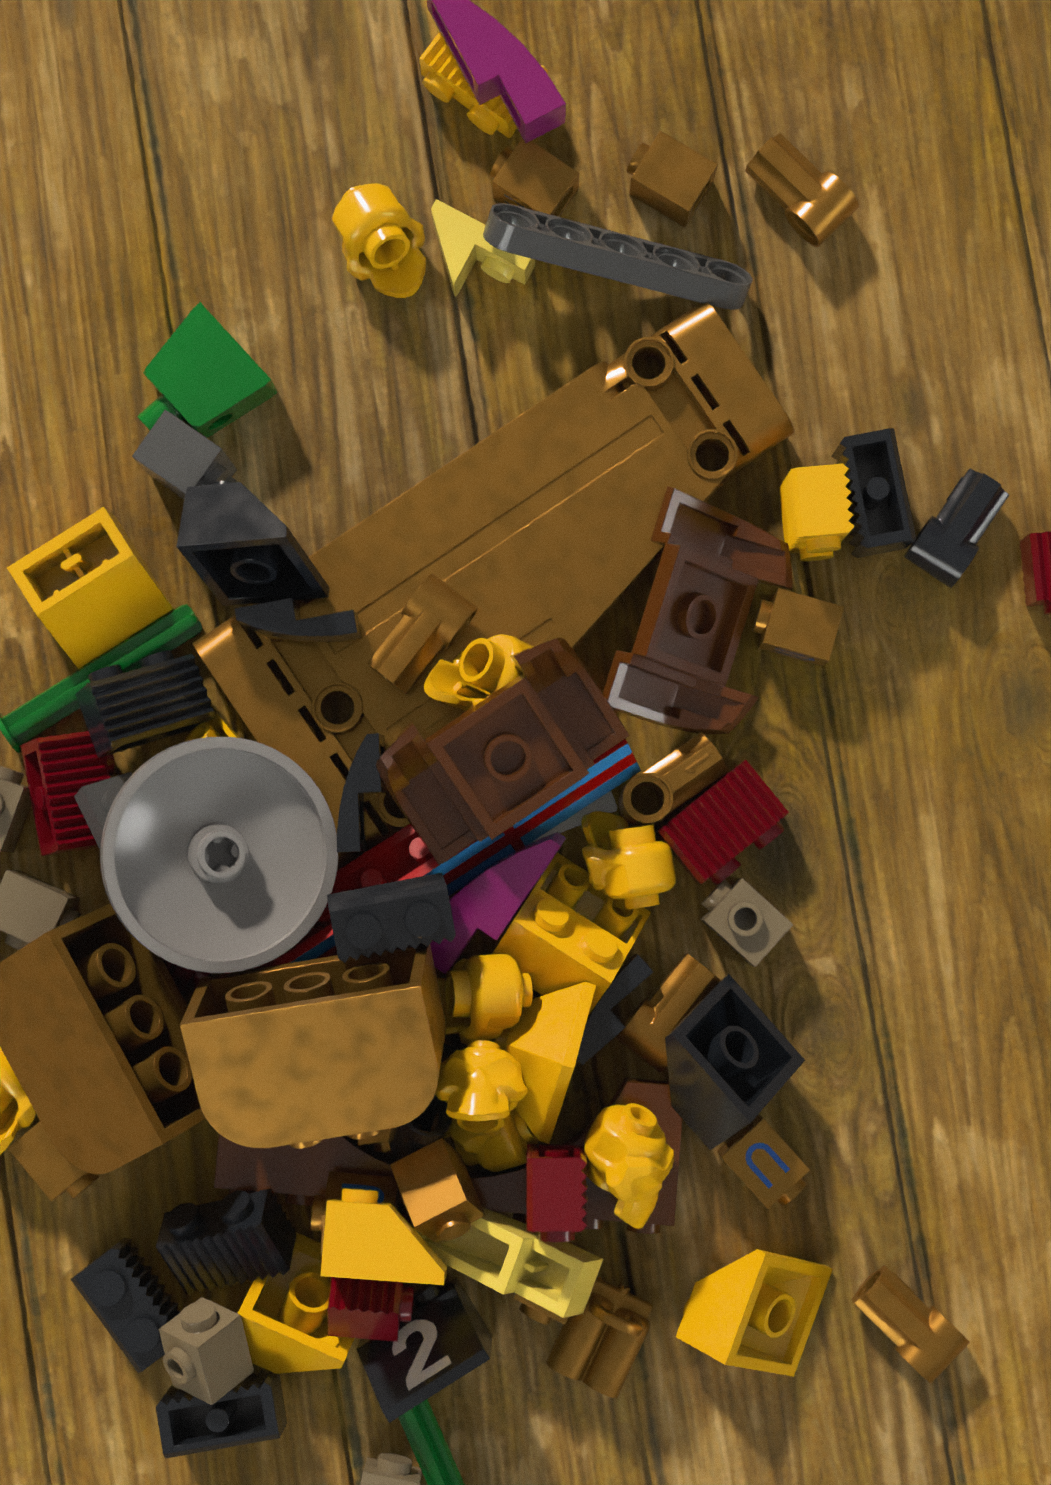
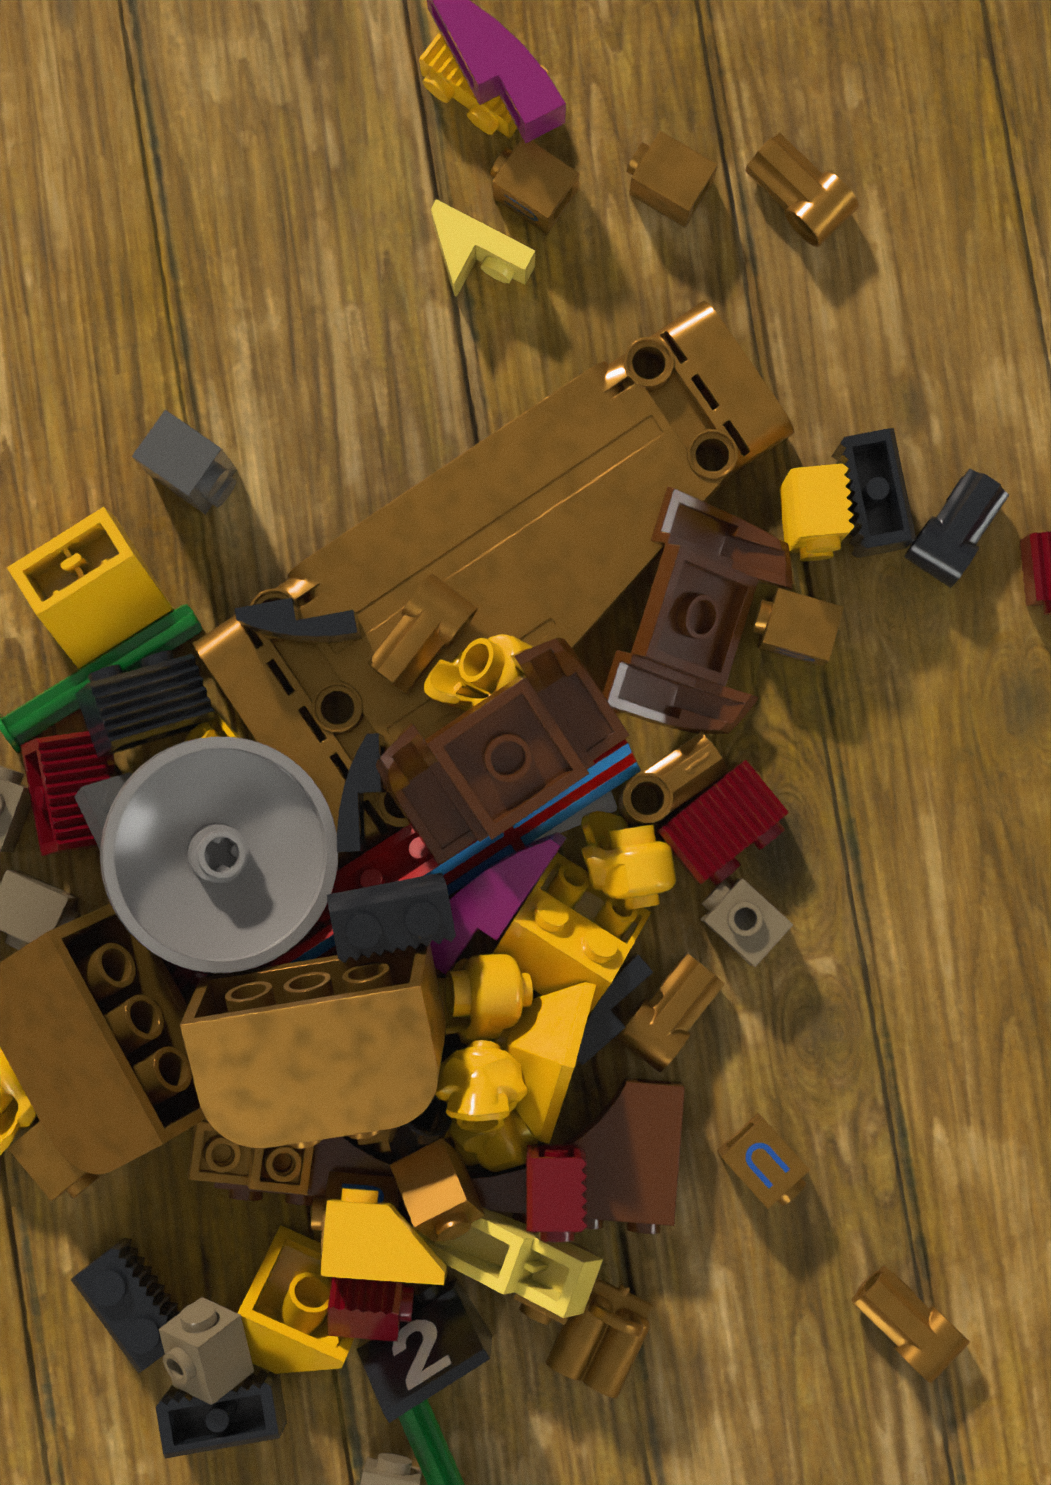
green torso [137,302,278,438] -> none
black brick [156,1188,296,1296] -> none
black slope [176,481,330,606] -> none
yellow head [332,183,426,298] -> none
dark grey beam [483,203,753,310] -> none
yellow head [584,1103,674,1229] -> none
black slope [665,974,805,1150] -> none
yellow slope [675,1249,833,1377] -> none
none -> pearl gold slope [187,1119,314,1195]

